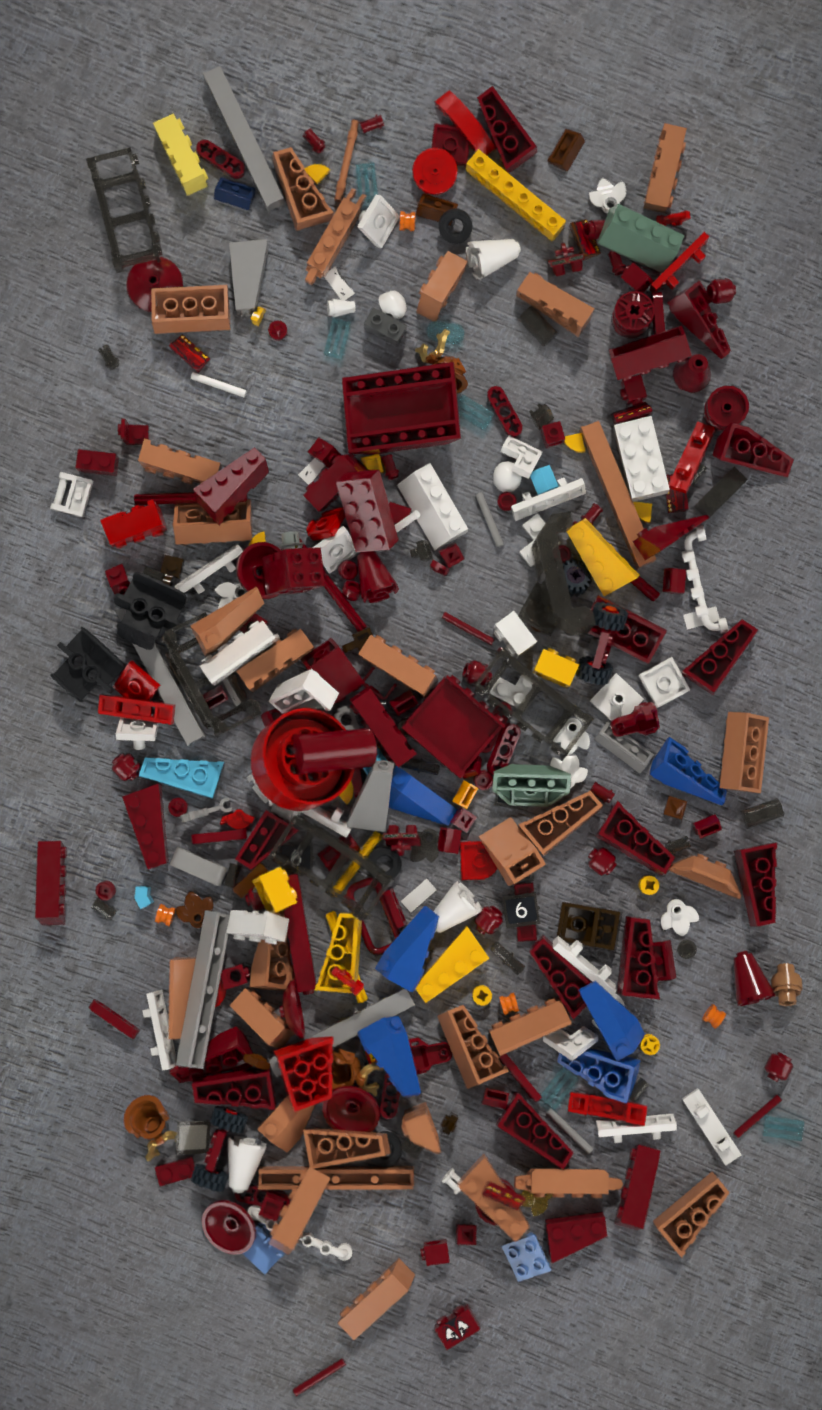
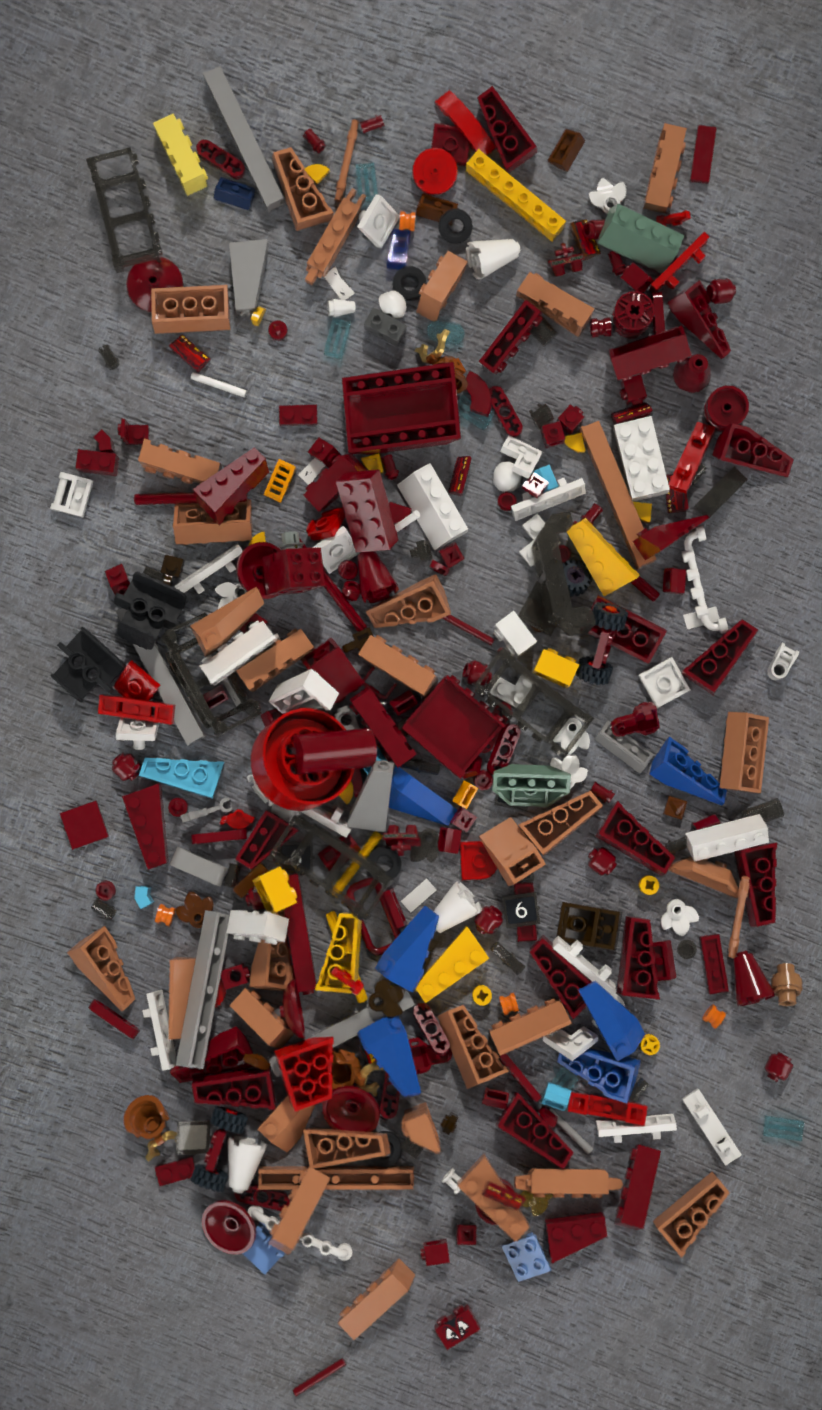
dark red wedge [35,841,67,925] -> none
red wedge [100,499,167,549] -> none
dark red brick [258,1191,285,1222] -> none
light grey bar [475,492,504,548] -> none
white tile [590,673,644,722] -> none
dark red bar [733,1095,782,1138] -> none
none -> dark red tile [60,800,110,850]
none -> nougat wedge [67,926,135,1011]
none -> dark red piece [93,429,115,453]
none -> light orange slope [264,459,297,503]
none -> dark red plate [279,405,318,426]
none -> nougat wedge [366,574,451,628]
none -> dark brown plate [368,978,405,1017]
none -> clear blue slope [386,228,411,270]
none -> black tyre [393,266,427,301]
none -> dark red beam [413,1003,450,1056]
none -> slope [448,456,472,496]
none -> dark red tile [464,371,492,417]
none -> dark red brick [479,300,543,375]
none -> tile [522,472,549,499]
none -> dark red tile [538,1106,558,1128]
none -> medium azure piece [541,1082,572,1111]
none -> dark red brick [556,404,585,435]
none -> dark red wheel [590,317,611,338]
none -> white brick [686,814,769,862]
none -> dark red tile [690,125,717,184]
none -> dark red tile [700,934,729,995]
none -> nougat piece [728,876,750,958]
none -> white piece [767,642,799,680]

